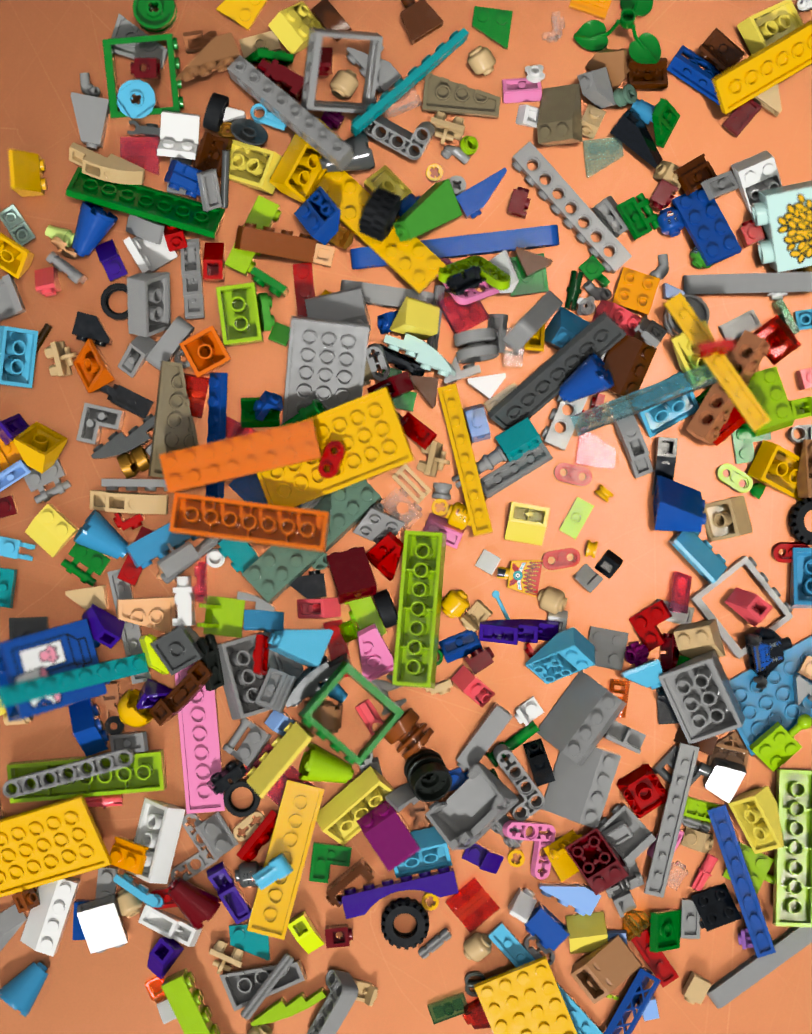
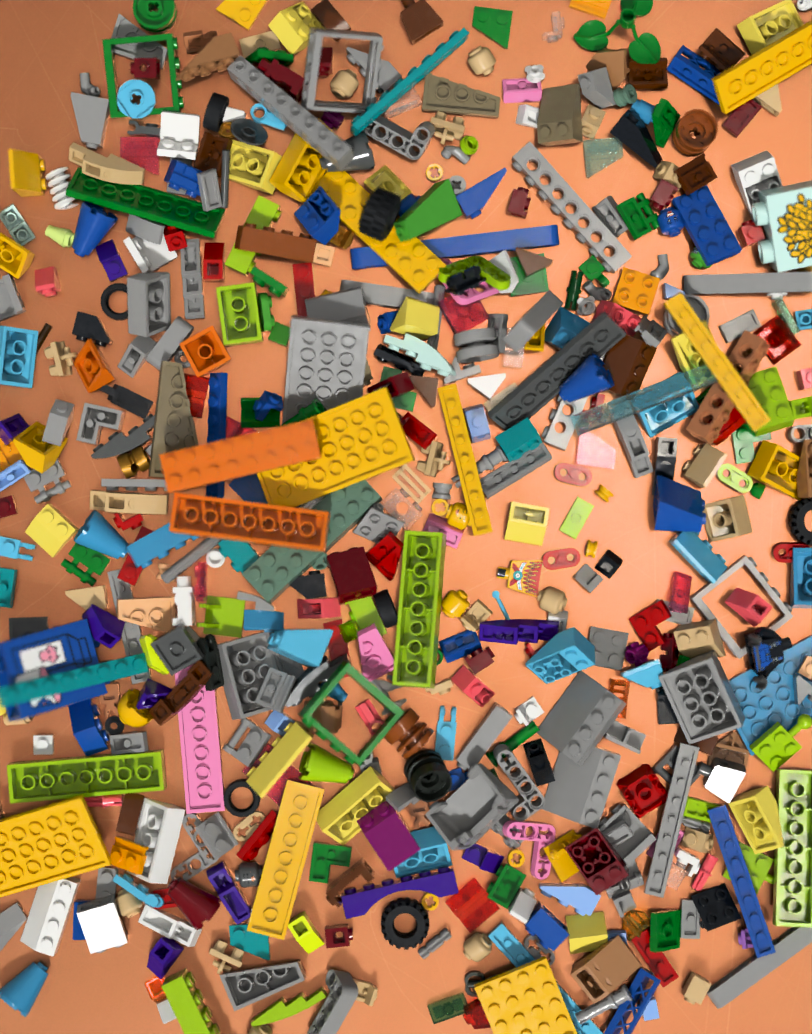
light grey beam [2,748,135,798] -> none
dark orange bracket [12,888,40,913] -> none
light grey plate [46,251,88,284] -> none
light nougat piece [51,237,77,259] -> none
light grey panel [157,541,200,578] -> none
black hinge [206,760,247,795] -> none
light grey axle [241,953,294,1020] -> none
medium azure piece [252,853,293,890] -> none
red plate [253,634,269,675] -> none
red plate [318,441,346,478] -> none
light grey beam [366,344,390,381] -> none
white slope [475,549,501,575] -> none
red plate [692,339,735,358] -> none
light grey plate [701,171,740,201] -> none
none -> white plate [33,735,54,755]
none -> light grey slope [42,399,74,447]
none -> white piece [45,167,79,210]
none -> reddish brown slope [116,793,145,836]
none -> medium azure hinge [435,706,457,761]
none -> green bracket [486,864,527,909]
none -> light grey pin [575,984,633,1024]
none -> dark orange wheel [672,109,718,156]
none -> white bracket [674,847,701,877]
none -> tan slope [682,443,728,488]

